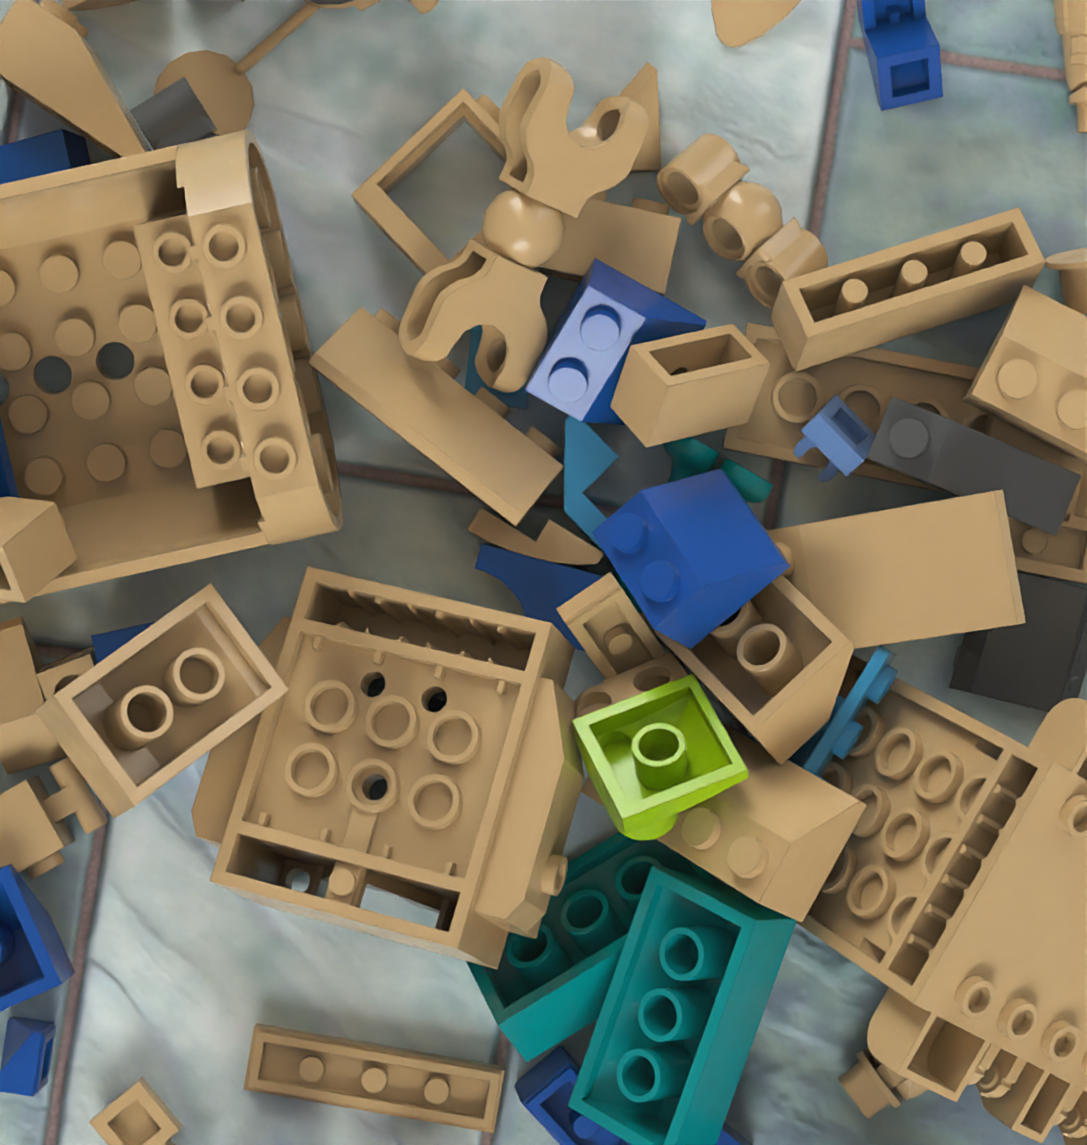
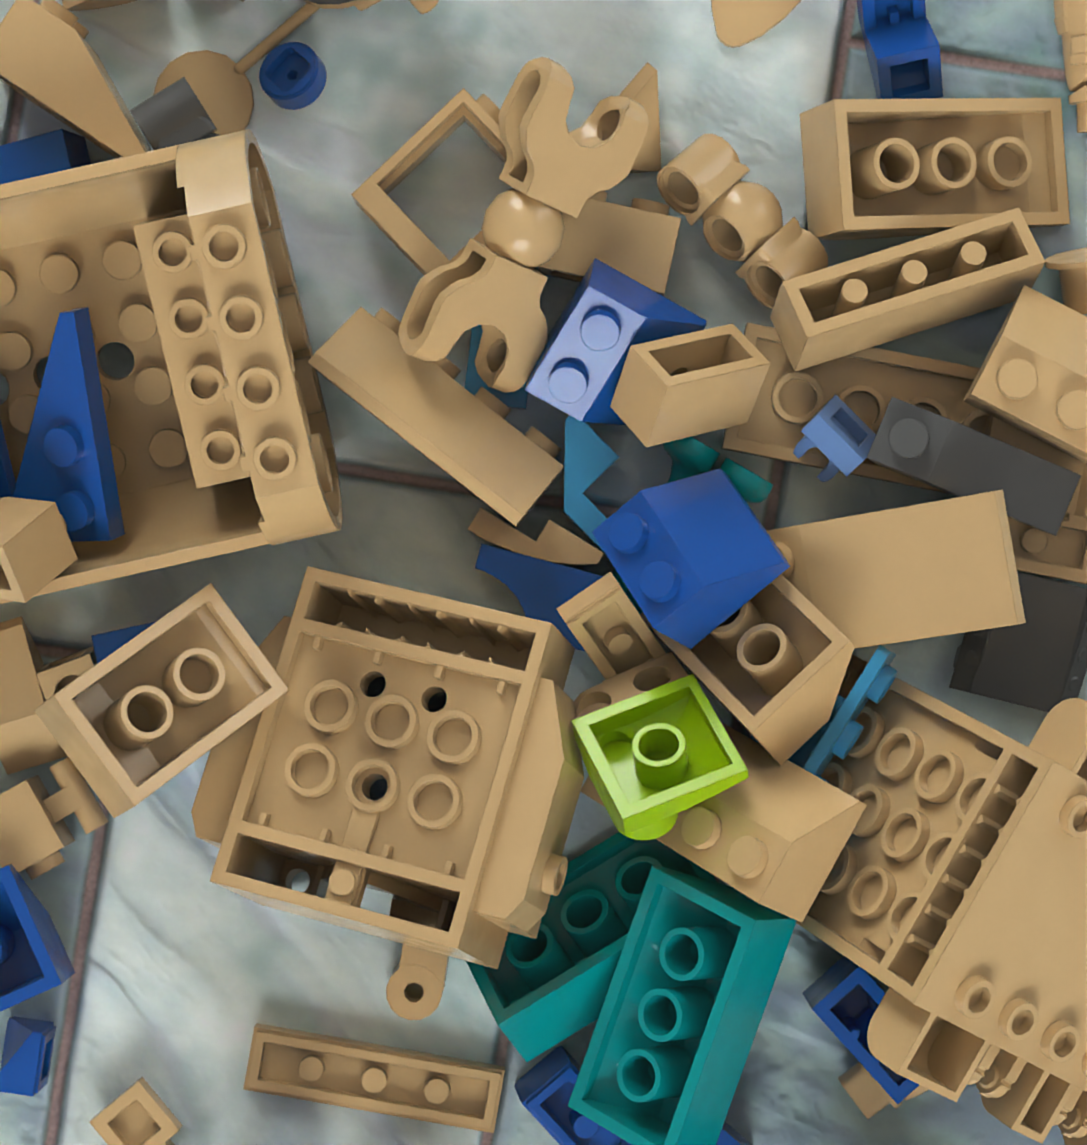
none -> blue wing [13,307,125,542]
none -> blue tile [259,42,327,110]
none -> tan leg [386,895,449,1020]
none -> tan slope [800,97,1070,241]
none -> blue arch [802,956,919,1104]

